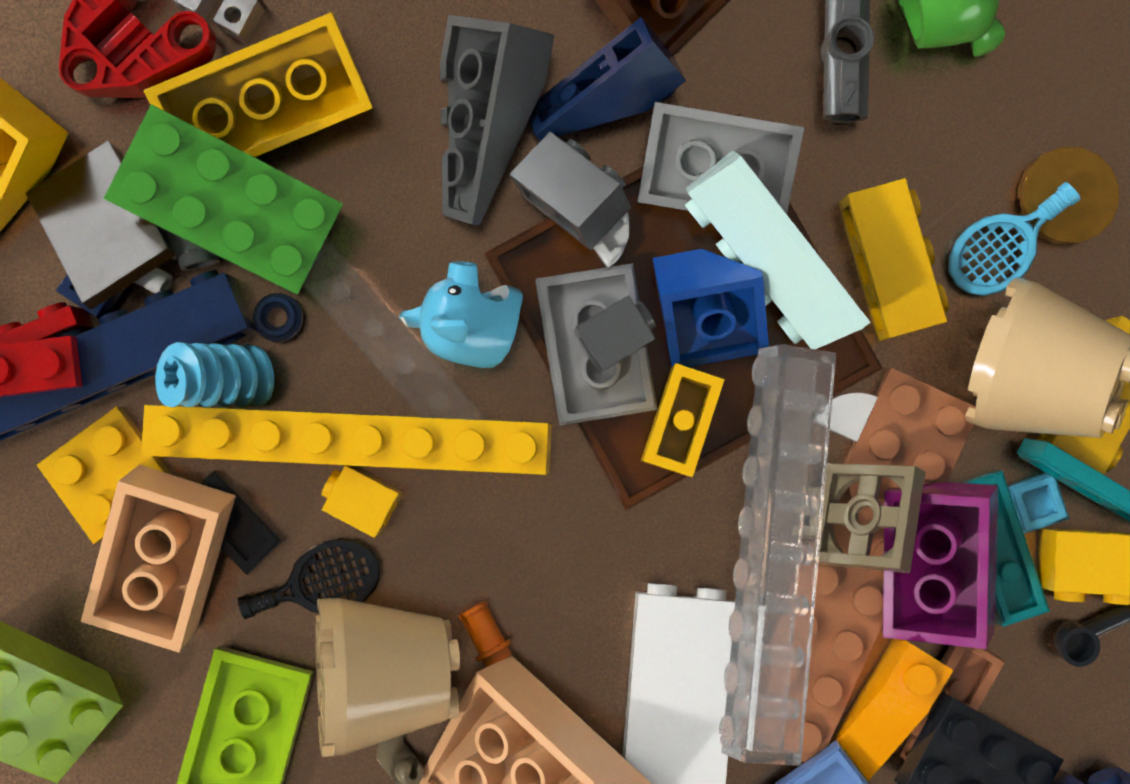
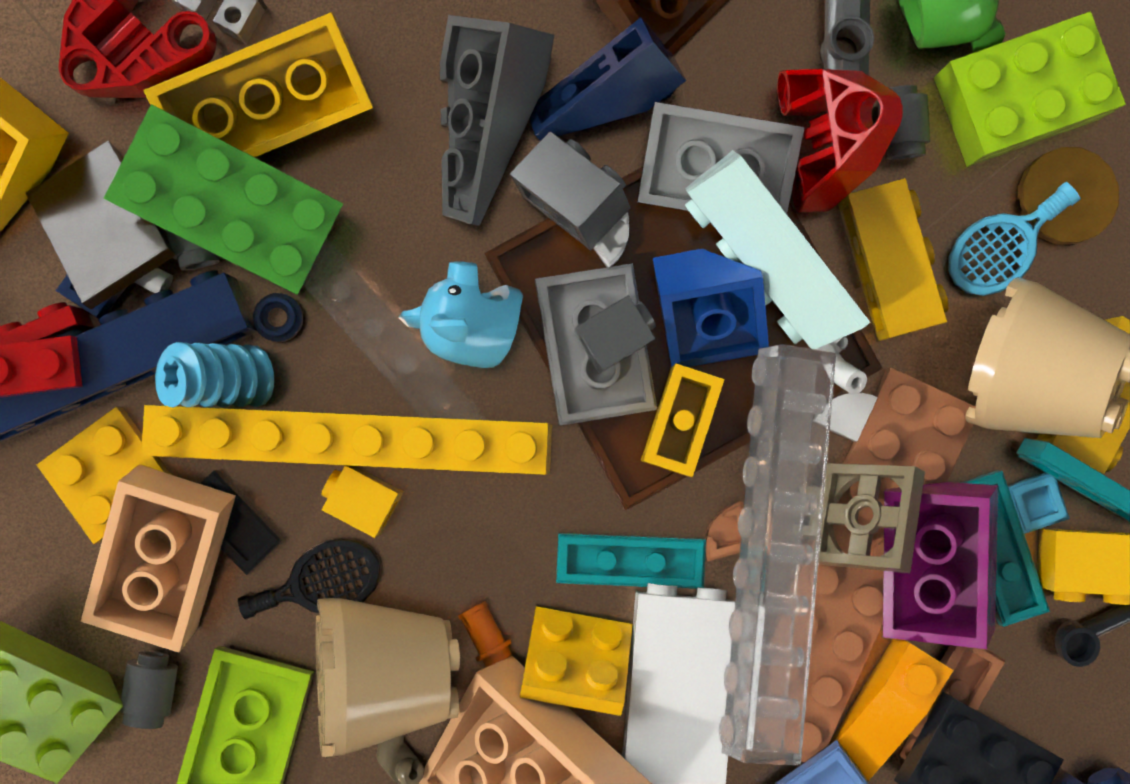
none -> dark grey brick [119,651,178,729]
none -> yellow plate [520,606,633,716]
none -> teal tile [556,533,706,589]
none -> nougat tile [705,501,755,561]
none -> red connector [777,69,903,212]
none -> white arm [814,337,867,394]
none -> dark grey brick [878,85,931,160]
none -> lime brick [934,11,1126,167]

